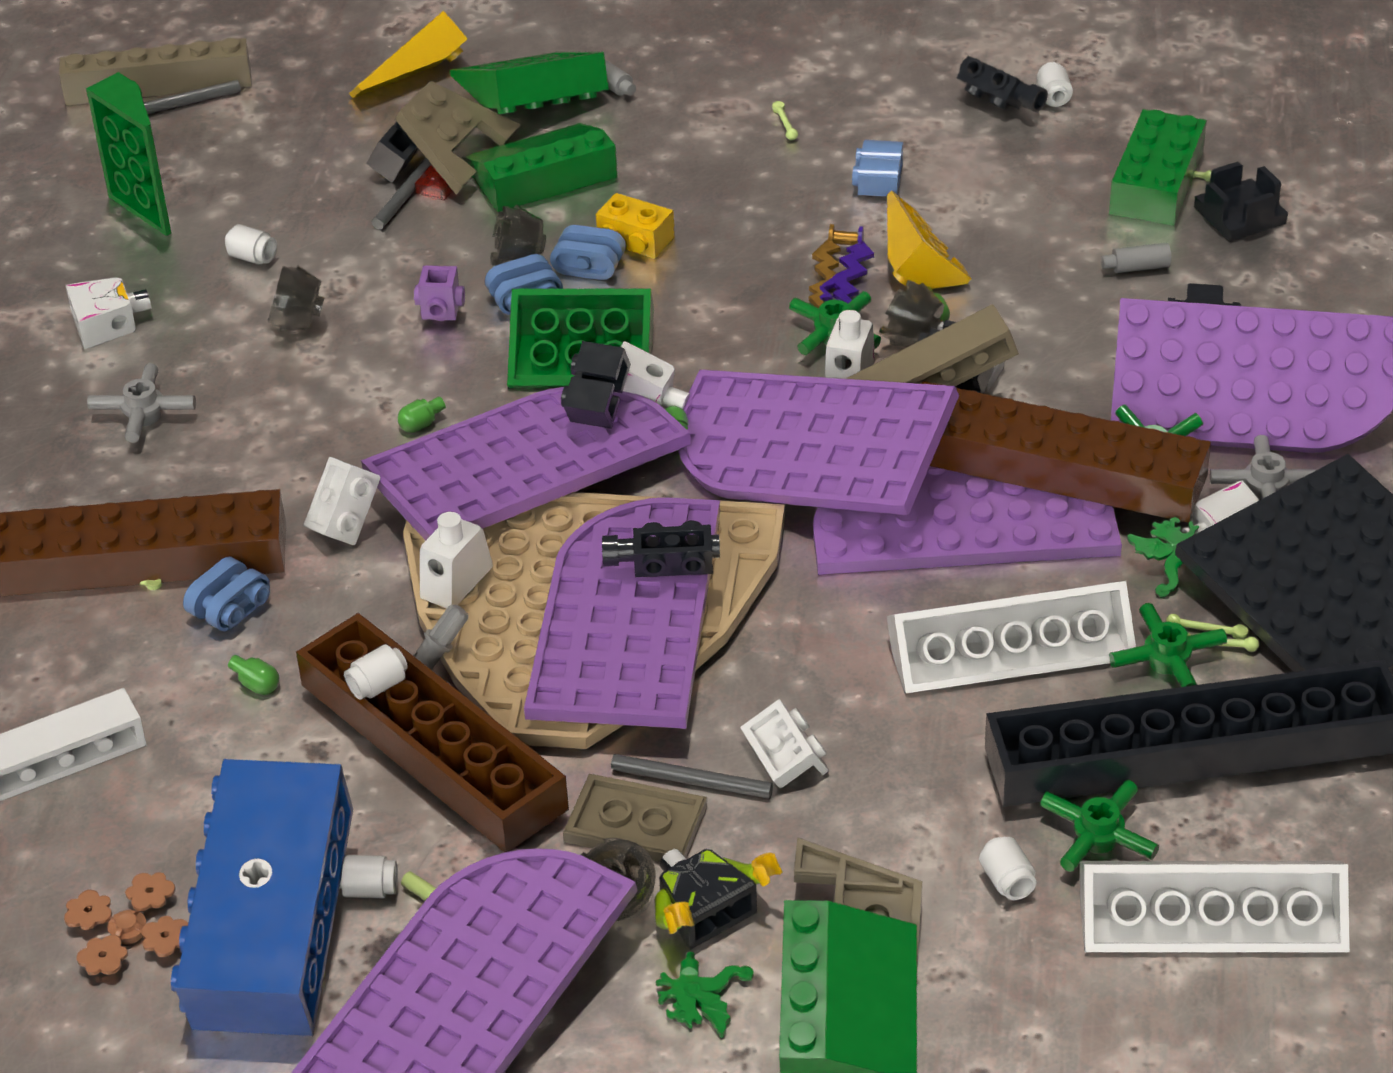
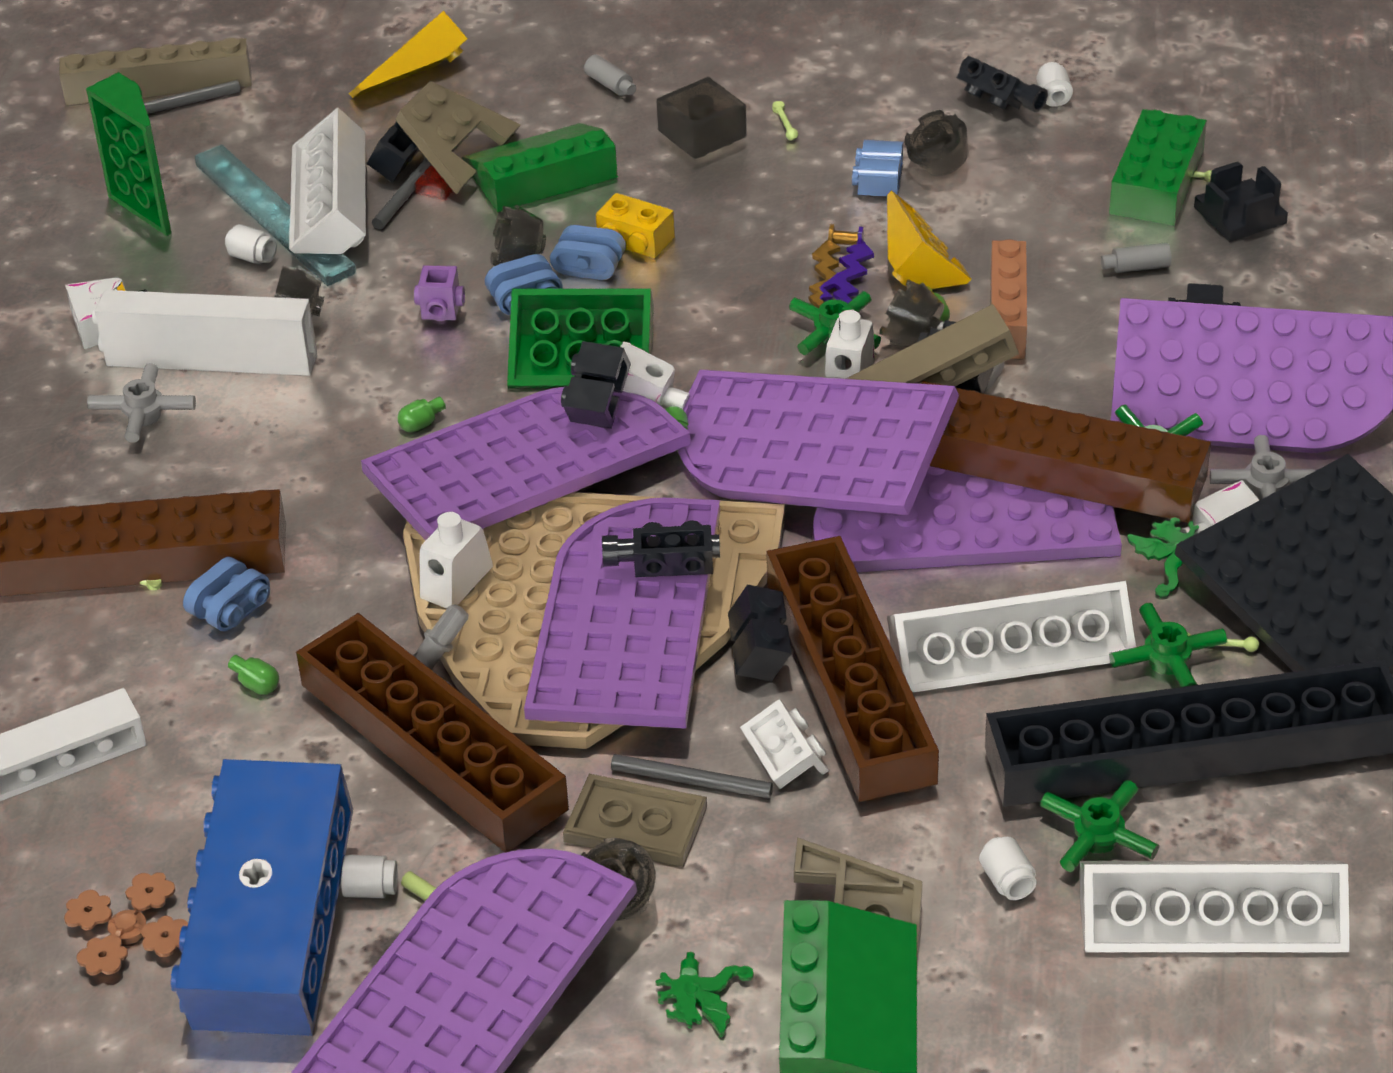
white bracket [303,456,380,545] -> none
white brick [344,644,408,700] -> none
green slope [450,52,609,114] -> none
torso [654,849,783,950] -> none
yellowish green hinge [1166,614,1248,640] -> none
none -> white brick [92,290,317,376]
none -> clear light blue tile [194,145,356,286]
none -> white slope [289,108,366,254]
none -> clear smoke brick [656,76,747,159]
none -> black piece [728,584,792,682]
none -> reddish brown brick [766,536,939,802]
none -> clear smoke cone [905,110,969,176]
none -> nougat brick [990,239,1027,359]

